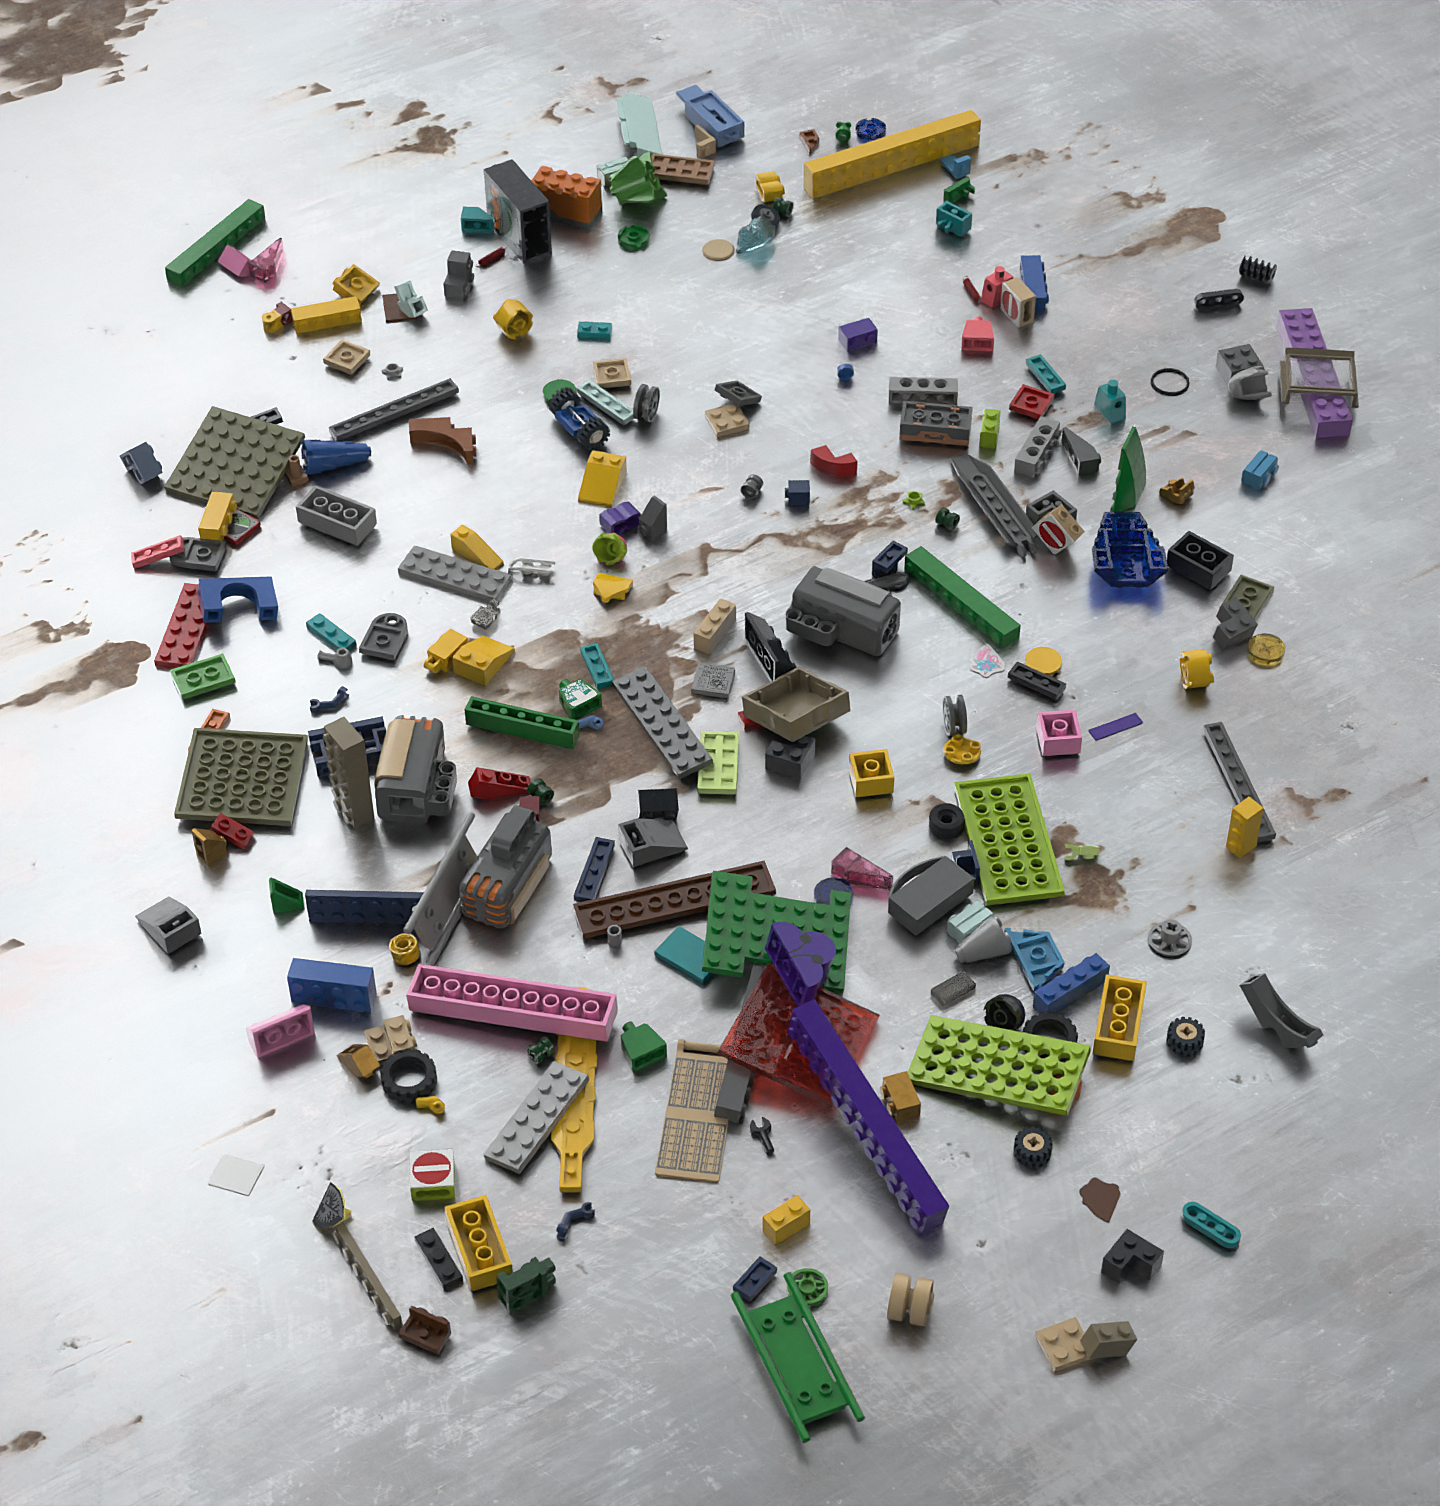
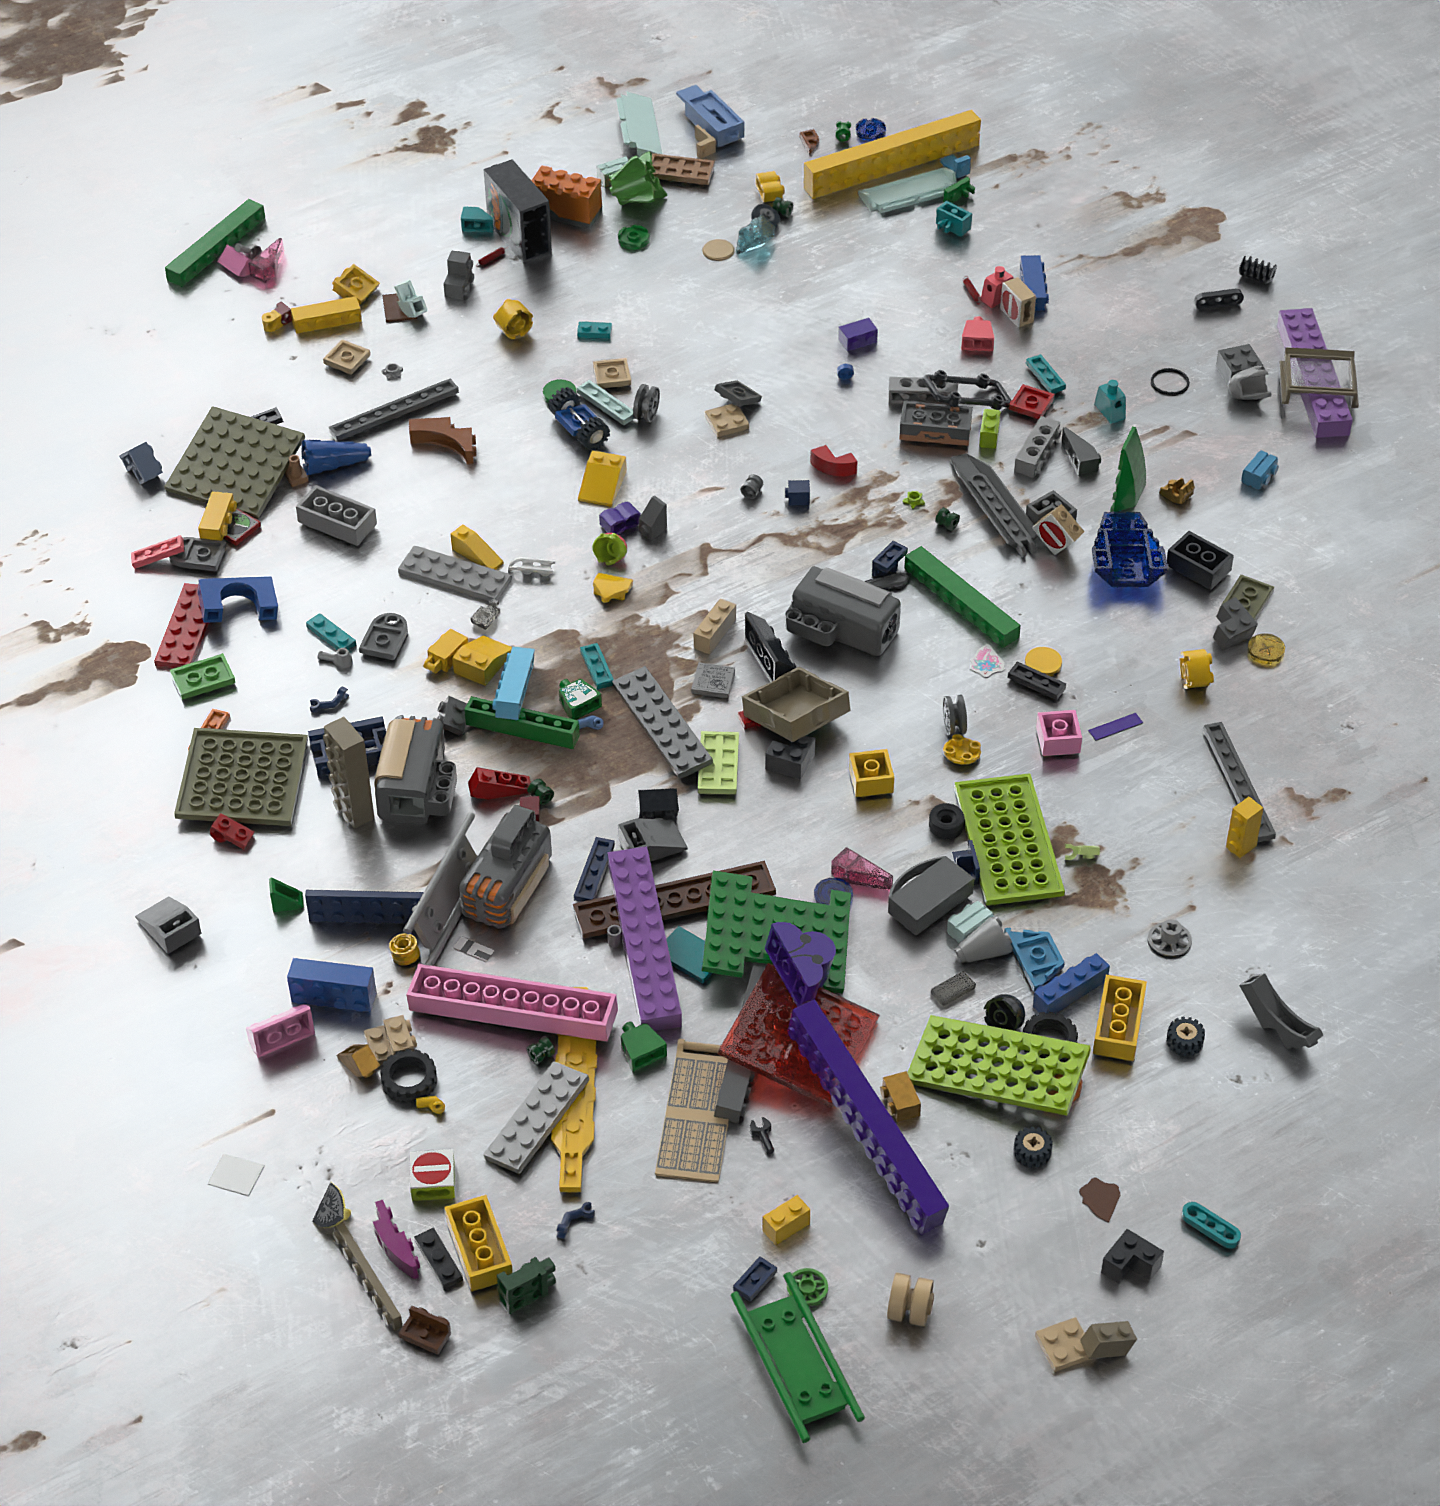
pearl gold slope [191,828,227,867] -> none
none -> light grey bar [235,243,262,261]
none -> magenta slope [373,1199,421,1279]
none -> dark grey bracket [437,696,467,736]
none -> white sticker [453,937,494,961]
none -> medium azure brick [492,646,535,720]
none -> medium lavender brick [608,846,682,1031]
none -> light aqua slope [858,167,956,213]
none -> black bar [923,370,1012,410]

